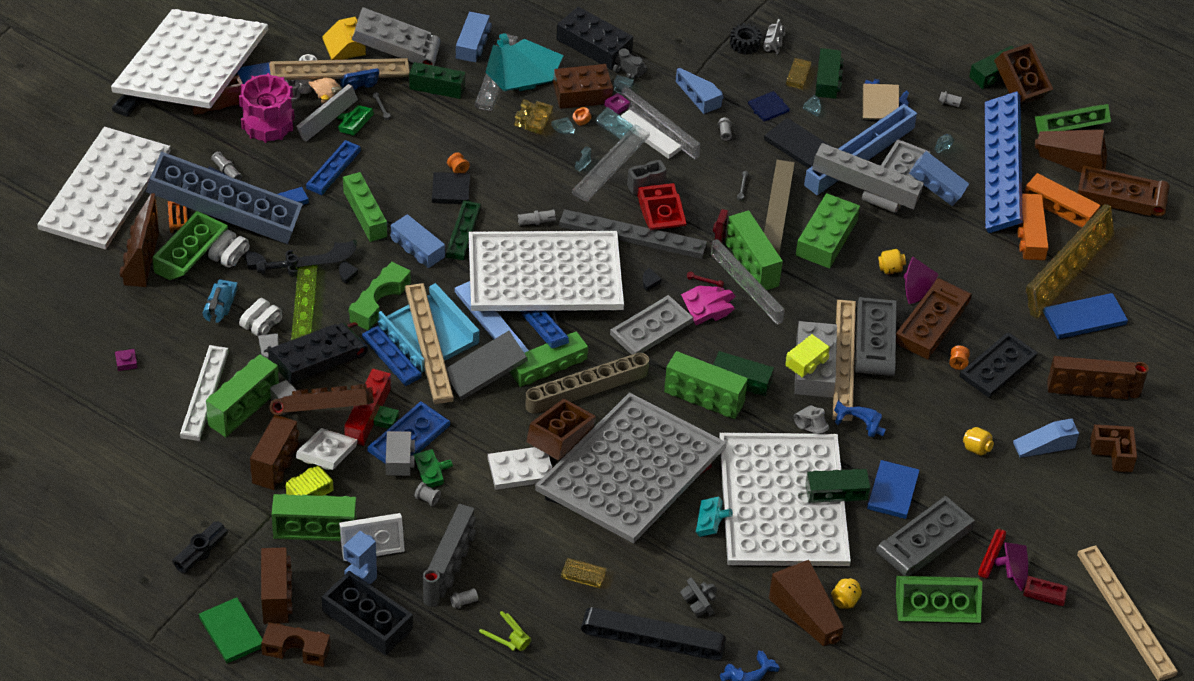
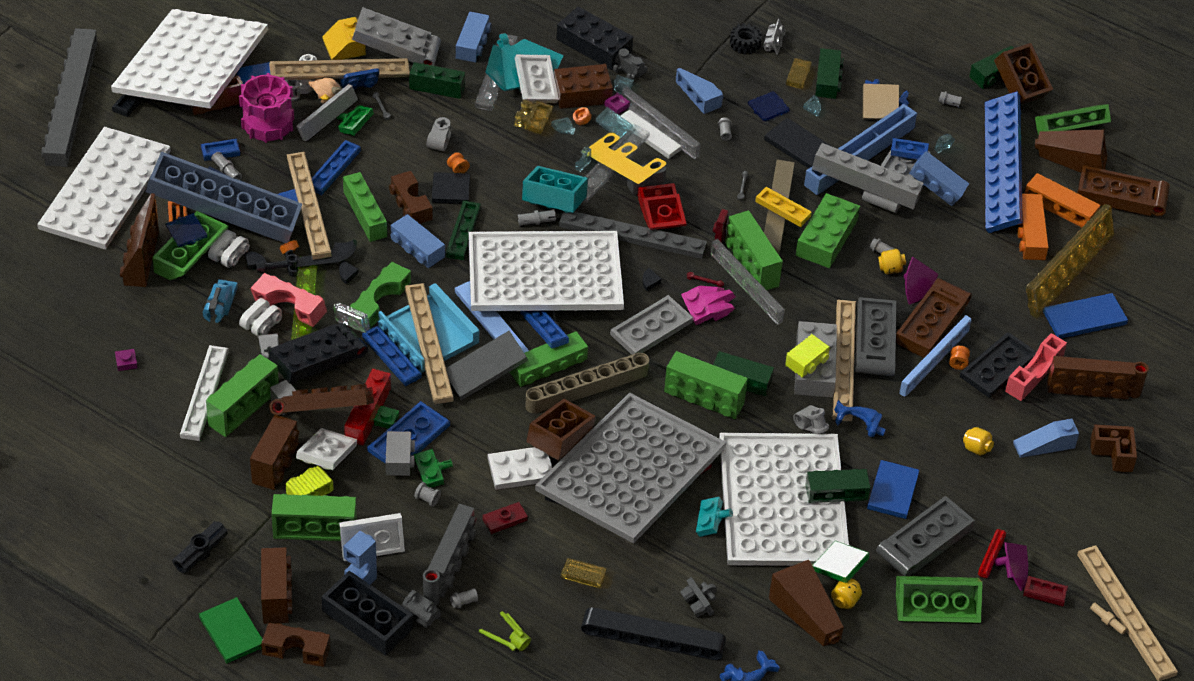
none -> dark grey brick [41,28,98,167]
none -> clear blue piece [165,213,207,247]
none -> blue tile [201,139,240,161]
none -> coral arch [251,273,327,327]
none -> orange tile [280,240,299,254]
none -> tan tile [287,152,332,260]
none -> clear plate [333,302,370,333]
none -> reddish brown arch [389,171,433,224]
none -> dark grey piece [401,590,441,628]
none -> light grey piece [426,117,451,152]
none -> dark red plate [482,502,528,534]
none -> white plate [515,54,559,103]
none -> teal brick [522,166,588,213]
none -> yellow piece [583,133,666,184]
none -> yellow plate [755,187,812,227]
none -> white tile [812,540,870,583]
none -> light grey pin [870,238,895,254]
none -> blue plate [890,138,929,160]
none -> light blue tile [899,315,971,397]
none -> coral arch [1005,333,1067,401]
none -> tan bar [1090,603,1127,634]

